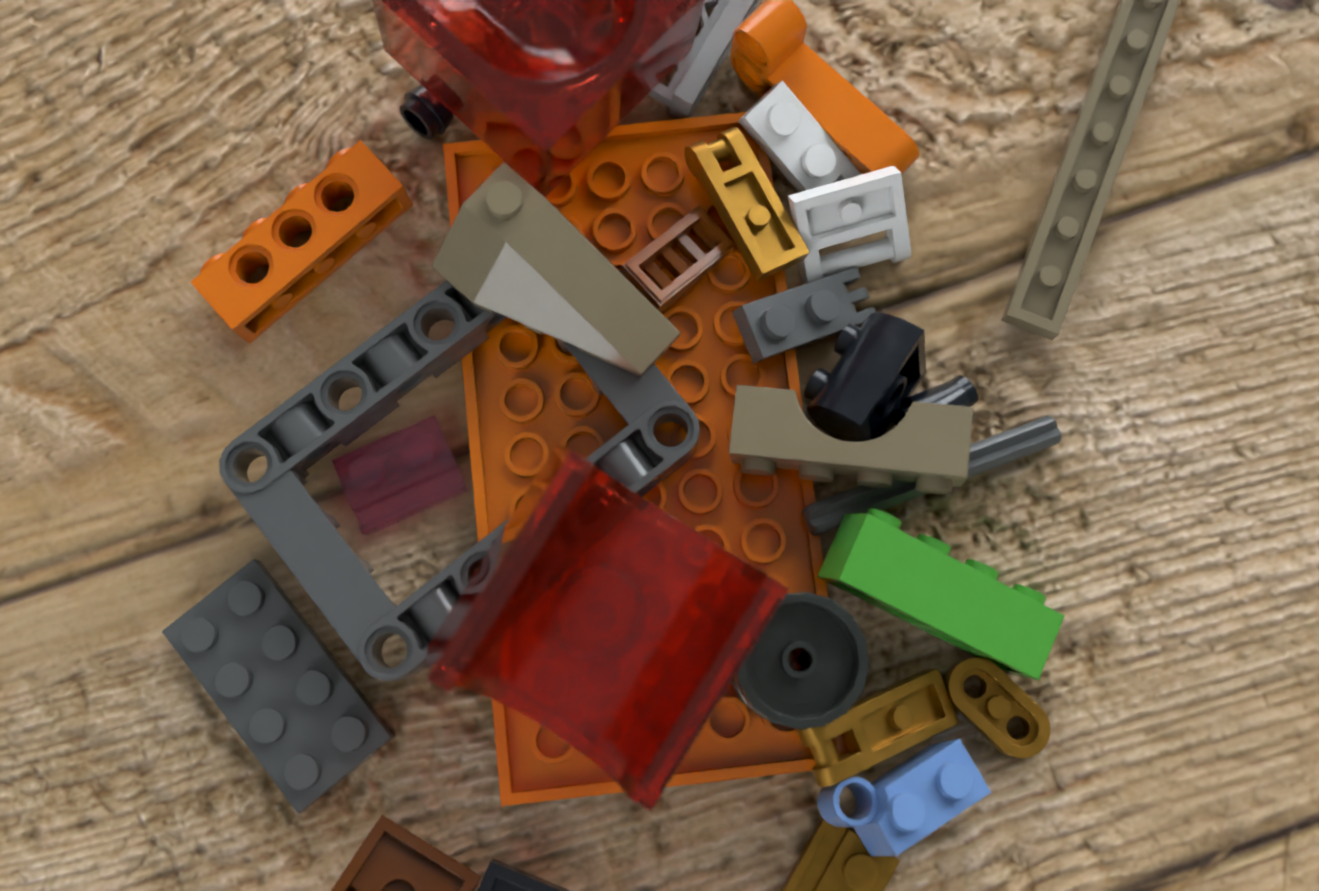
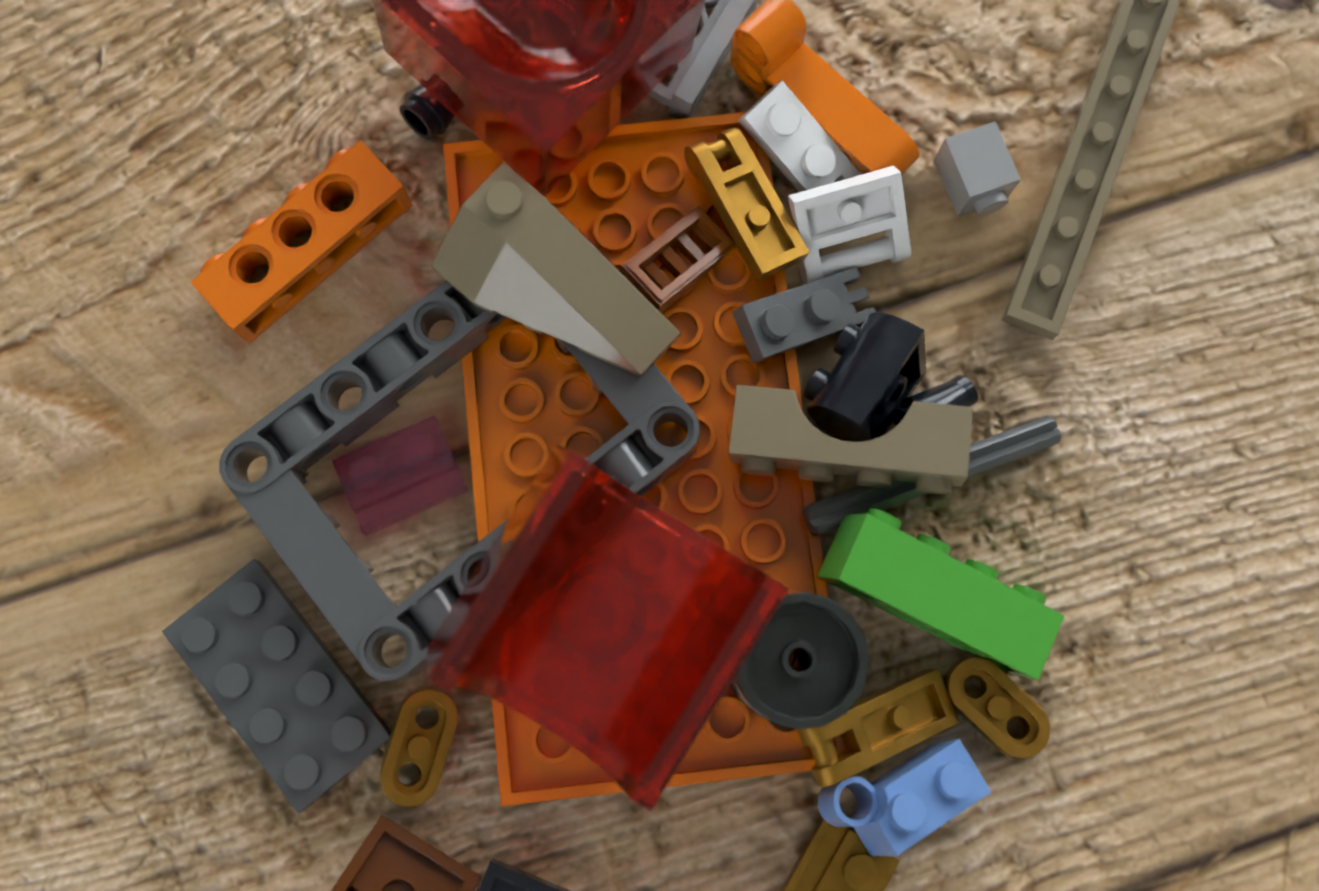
none -> pearl gold plate [379,687,458,807]
none -> light grey brick [934,121,1021,216]

